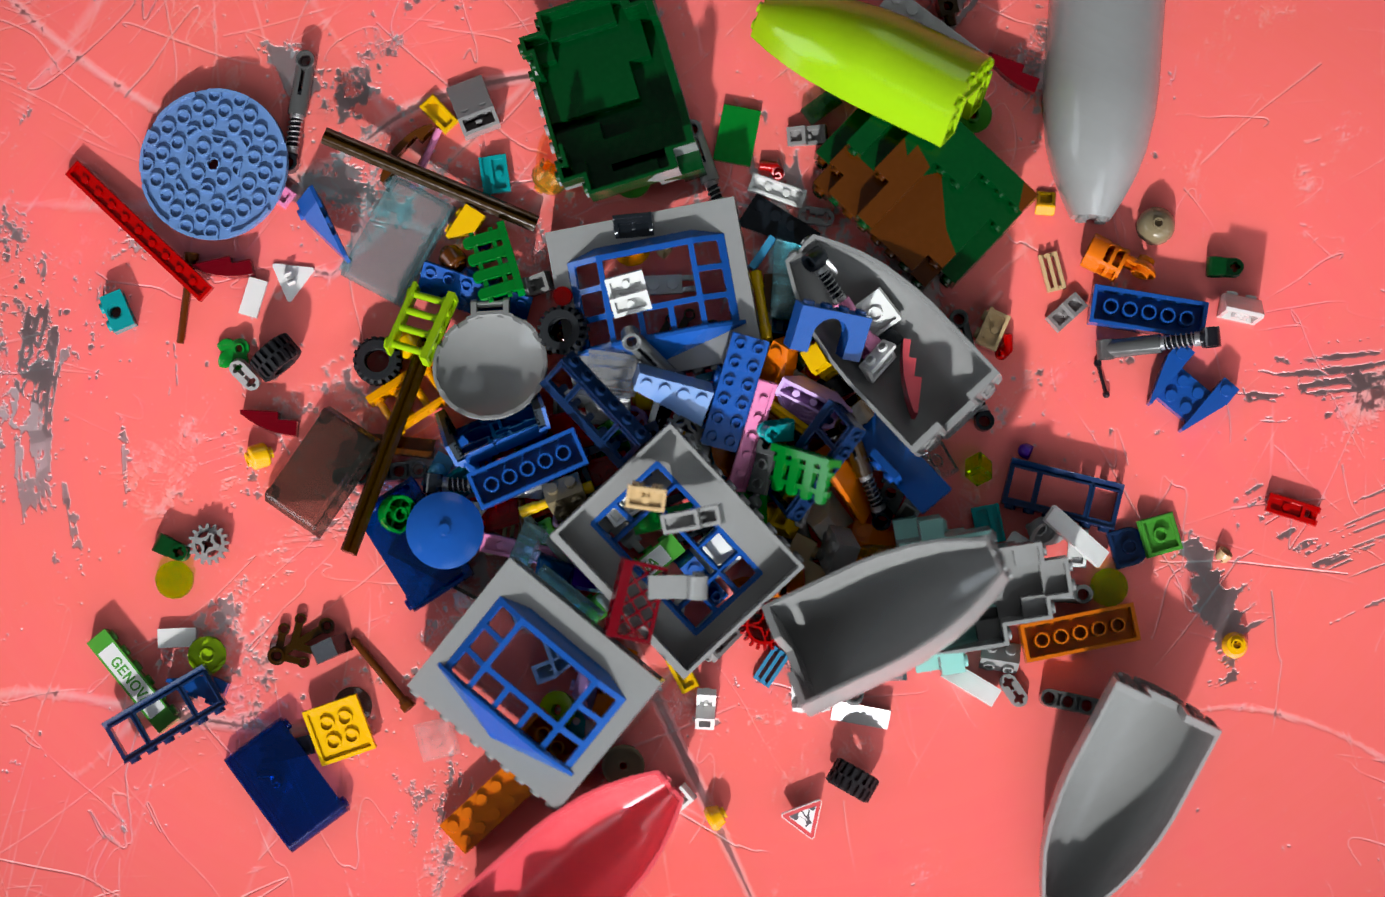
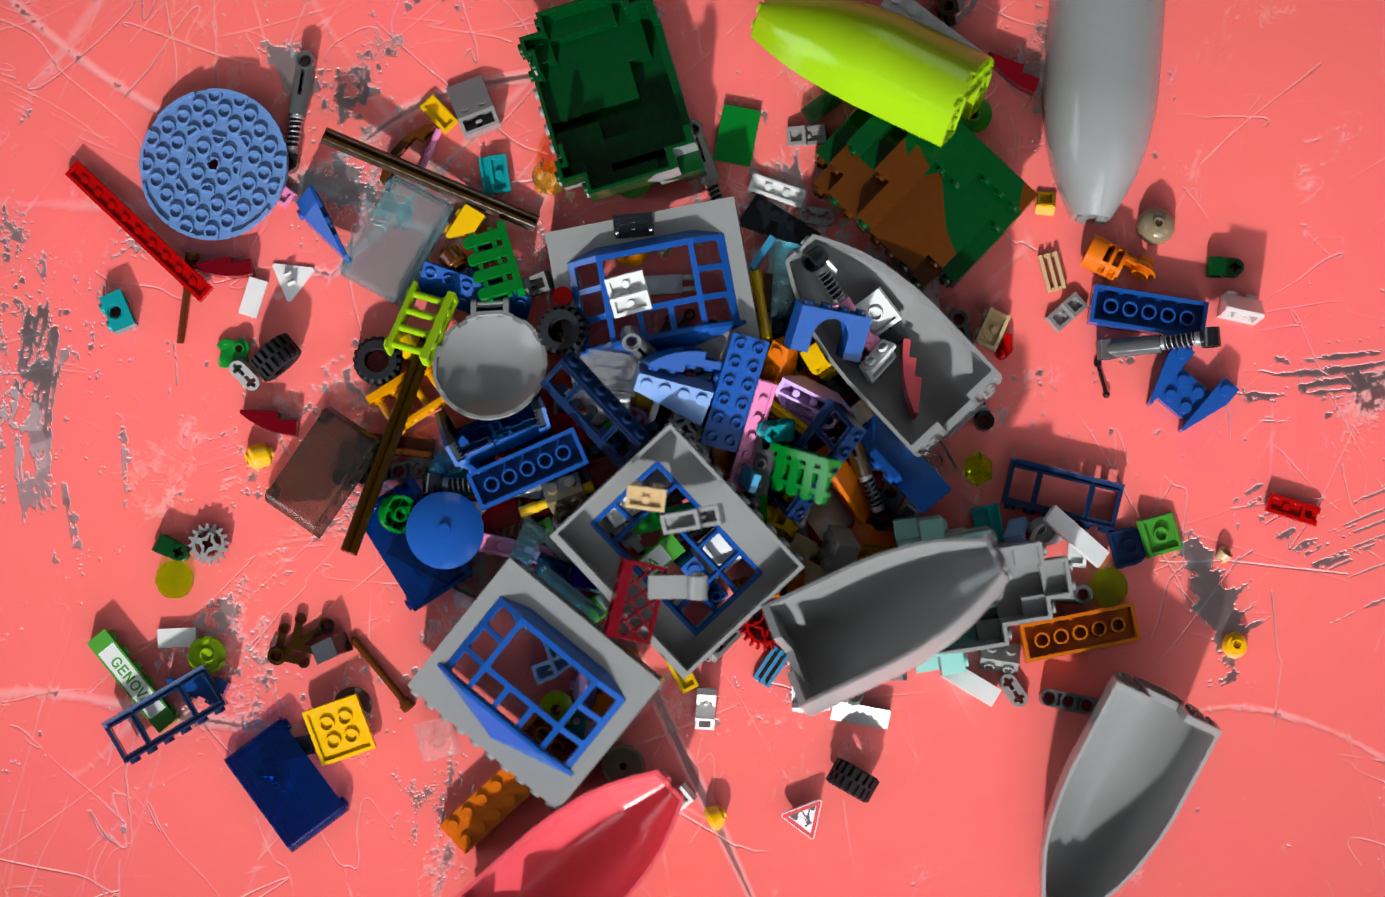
red arm [759,161,784,180] -> none
dark purple hinge [1018,443,1034,460] -> none
none -> blue slope [641,347,722,374]
none -> dark azure tile [737,463,761,494]
none -> light blue tile [1002,516,1029,543]

